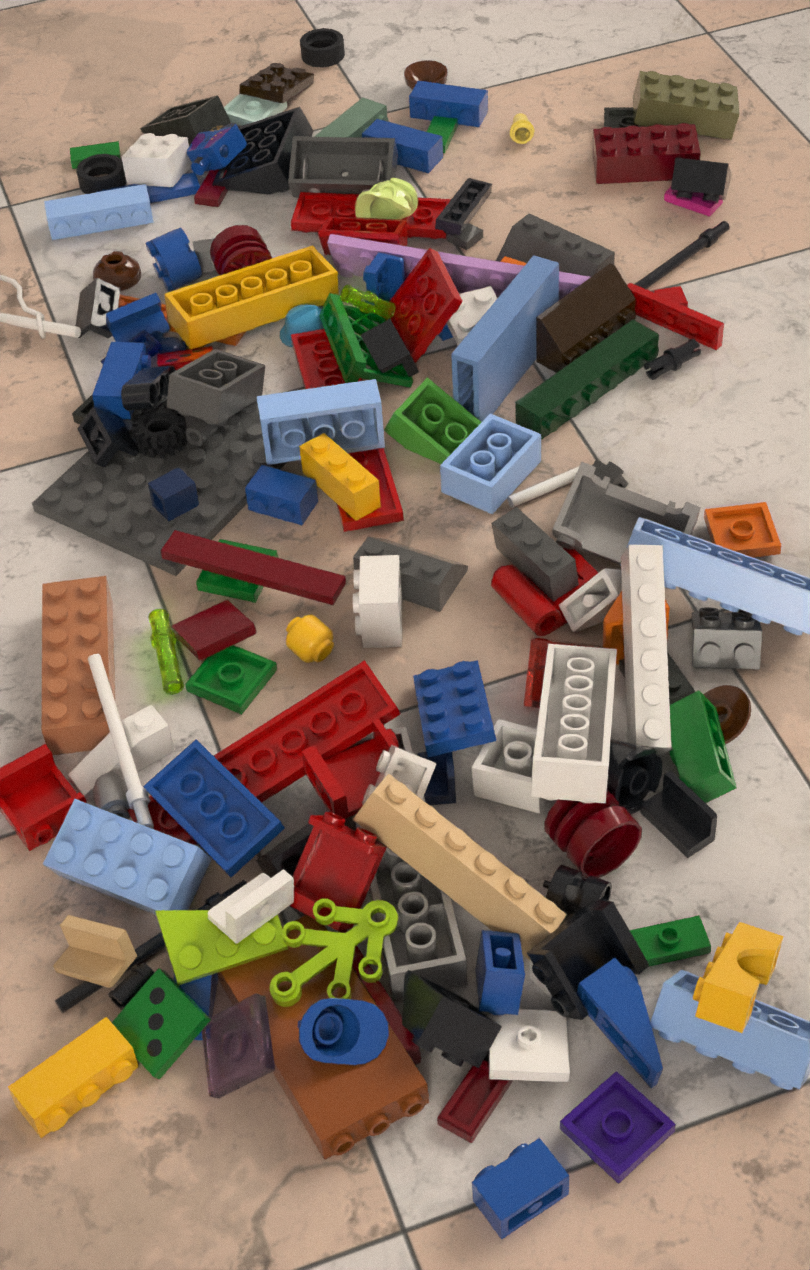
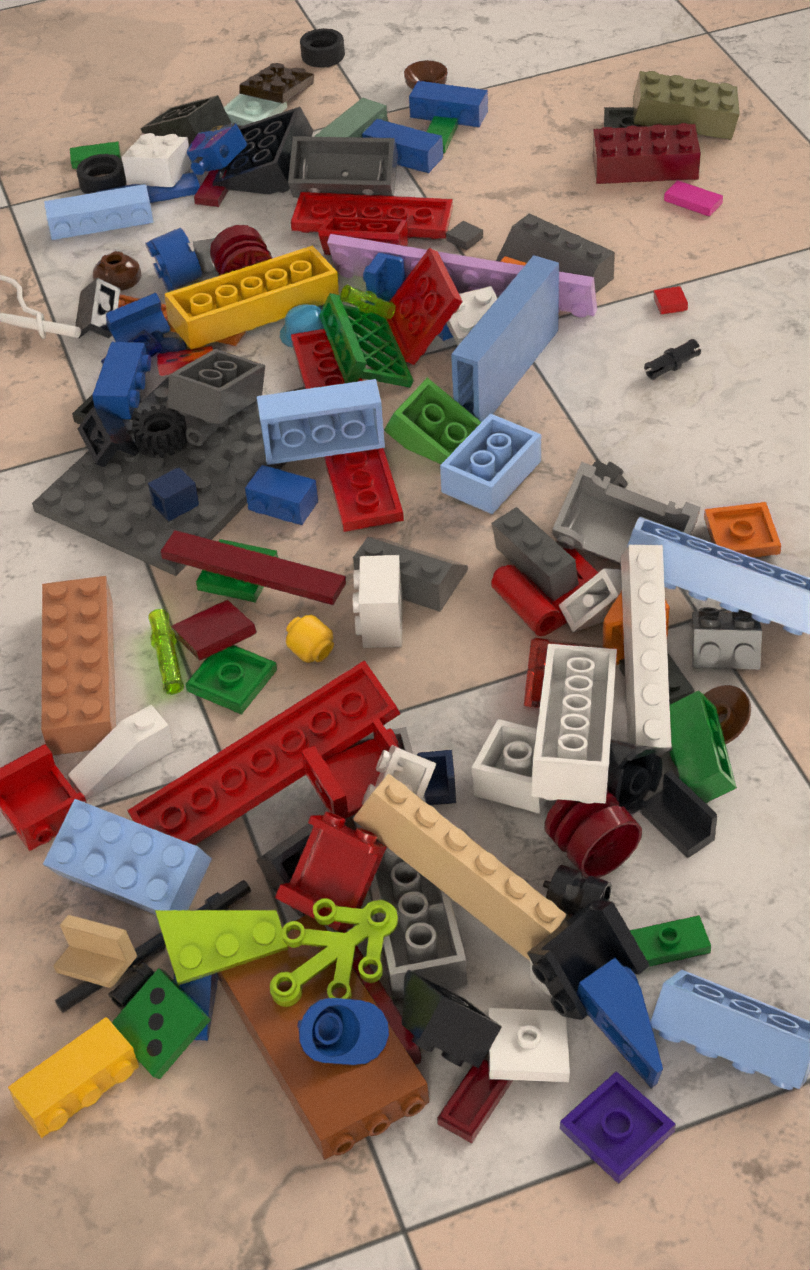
white bar [88,654,154,828] -> none
light grey brick [93,773,131,819] -> none
black beam [121,366,176,411] -> none
blue plate [143,739,285,878] -> none
tile [202,993,275,1099] -> none
white panel [208,869,294,944] -> none
yellow brick [299,433,381,521] -> none
yellowish green helmet [355,178,418,219] -> none
black panel [361,319,419,377] -> none
blue plate [413,660,497,757] -> none
black plate [435,178,492,235] -> none
blue brick [472,1138,569,1239] -> none
blue brick [475,930,525,1015] -> none
white bar [507,466,579,508] -> none
light yellow cone [510,113,535,144] -> none
dark green brick [515,320,659,440] -> none
dark brown slope [536,263,636,373] -> none
red tile [627,283,724,351] -> none
black bar [635,221,730,289] -> none
black slope [671,158,732,203] -> none
yellow arch [693,922,784,1033] -> none

